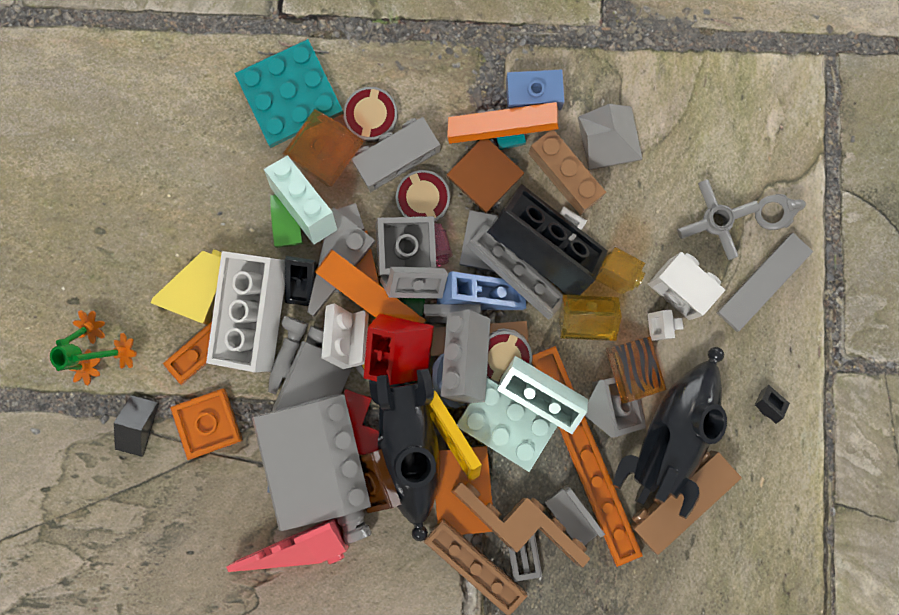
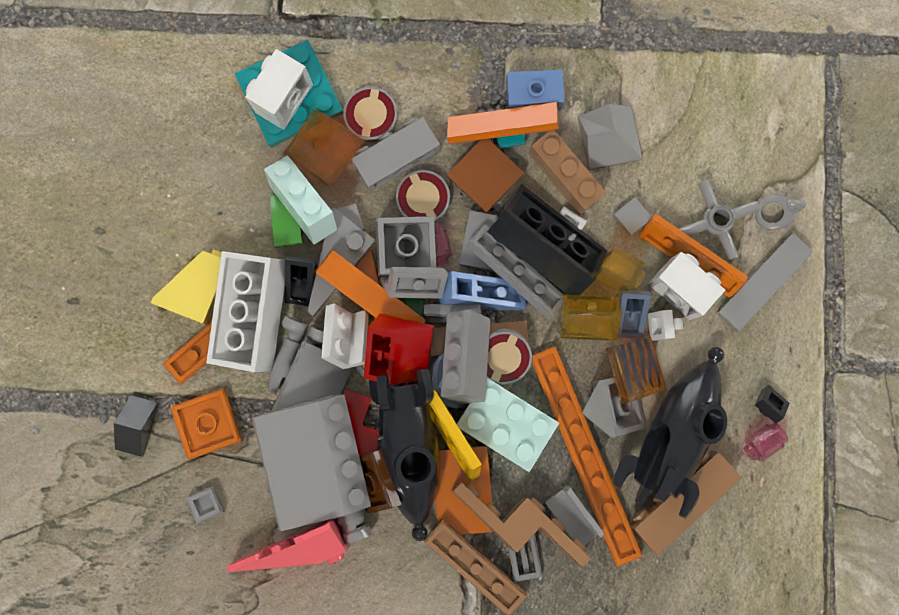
plant [50,310,137,386] -> none
light aqua brick [497,356,588,434] -> none
none -> light grey tile [186,486,225,523]
none -> white brick [245,49,313,130]
none -> light grey tile [613,197,652,236]
none -> sand blue slope [614,290,651,338]
none -> orange tile [639,213,748,298]
none -> clear pink brick [743,423,788,462]

